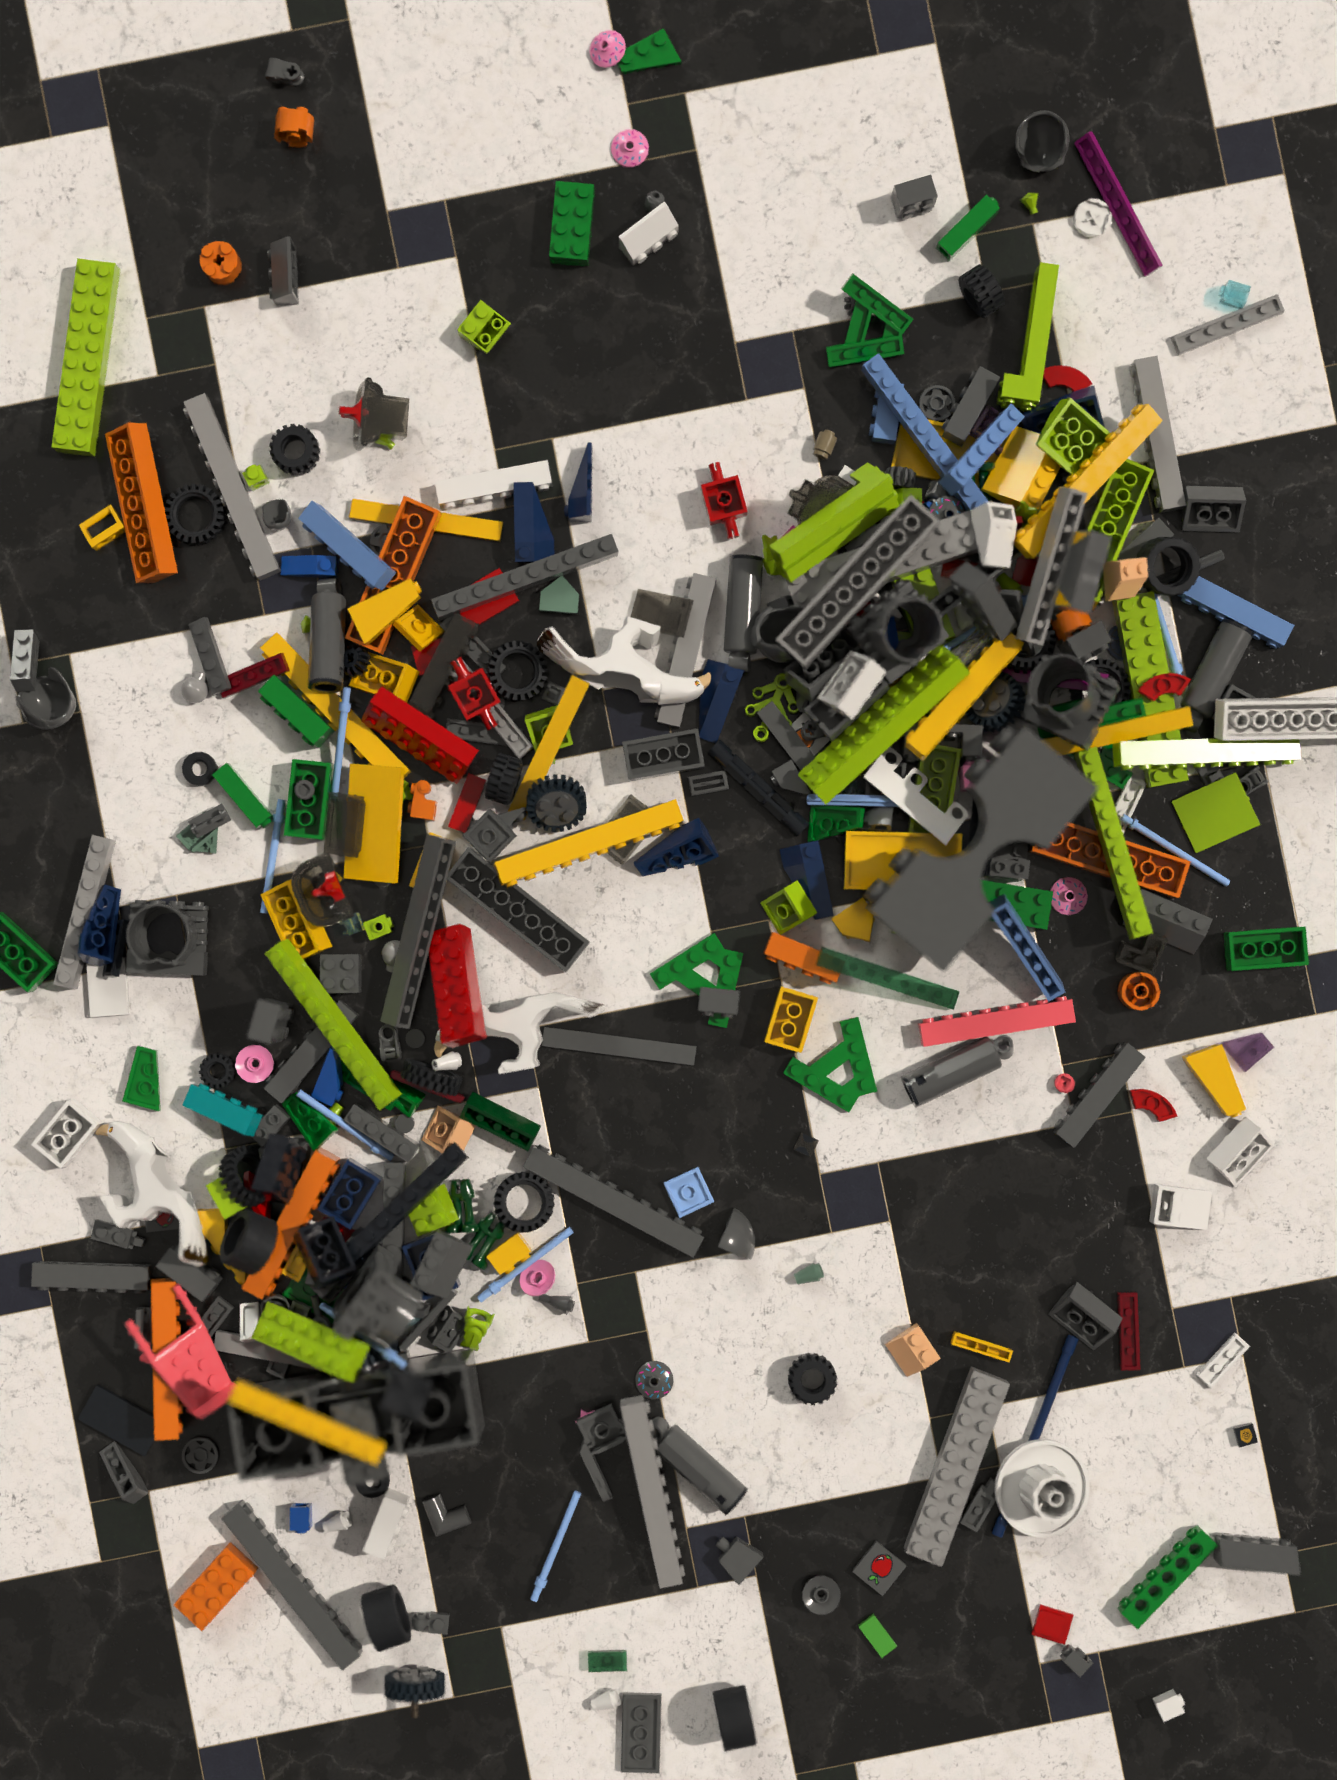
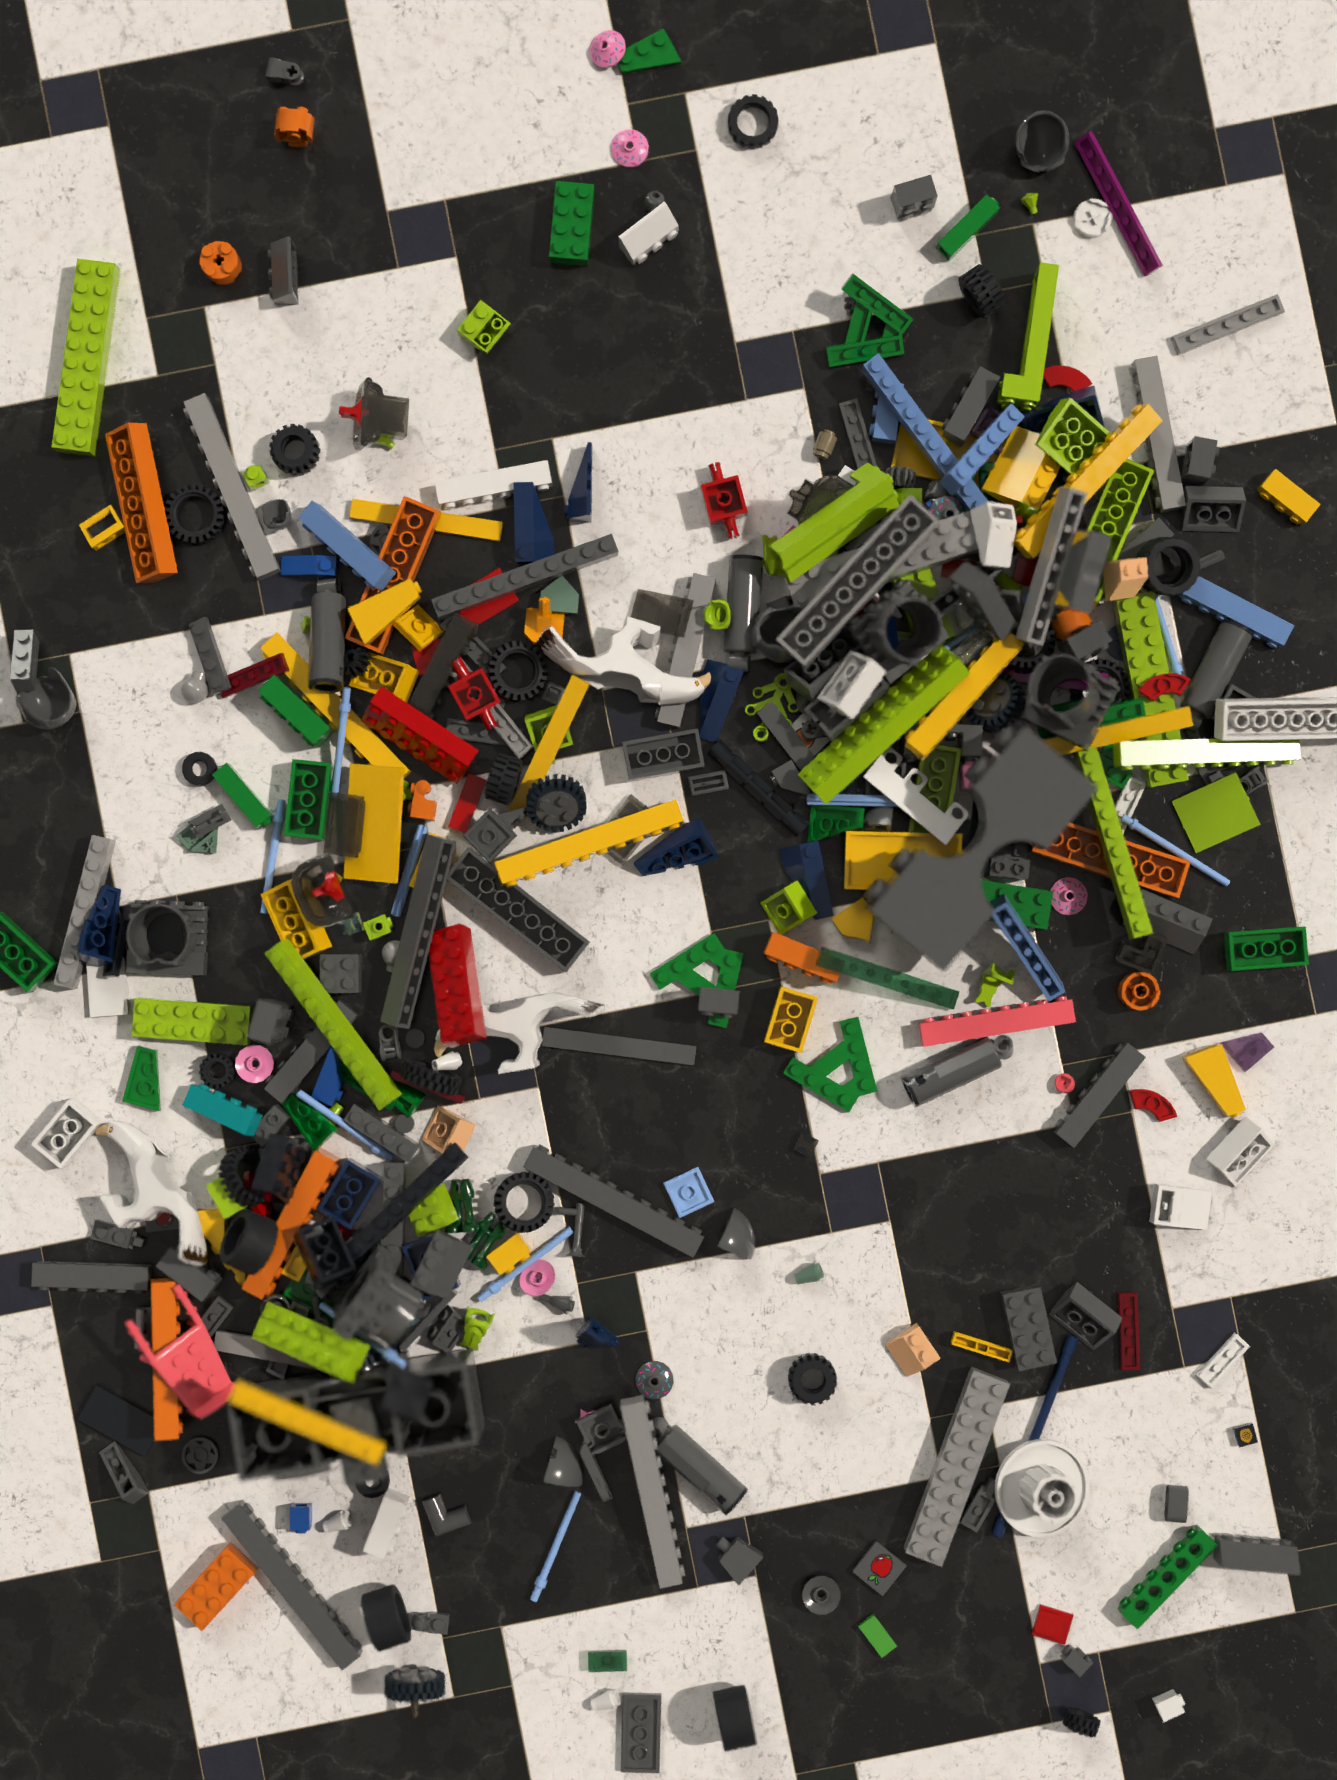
white tile [240,1302,260,1343] -> none
dark grey tile [295,780,315,800] -> none
dark green brick [460,1092,541,1151] -> none
dark grey wheel [919,385,955,421] -> none
clear light blue brick [1218,280,1251,309] -> none
none -> lime brick [132,997,254,1045]
none -> light blue axle [391,824,428,917]
none -> light orange piece [524,596,565,645]
none -> dark grey brick [544,1436,584,1487]
none -> dark grey piece [558,1203,586,1257]
none -> dark blue wedge [575,1316,620,1349]
none -> lime hair [703,600,731,629]
none -> black tyre [728,94,779,149]
none -> dark grey plate [838,398,877,469]
none -> lime hair [974,961,1015,1007]
none -> dark grey brick [1000,1284,1057,1371]
none -> black tyre [1063,1707,1101,1738]
none -> dark grey beam [1164,1485,1189,1523]
none -> dark grey brick [1181,436,1219,485]
none -> yellow brick [1257,469,1321,526]

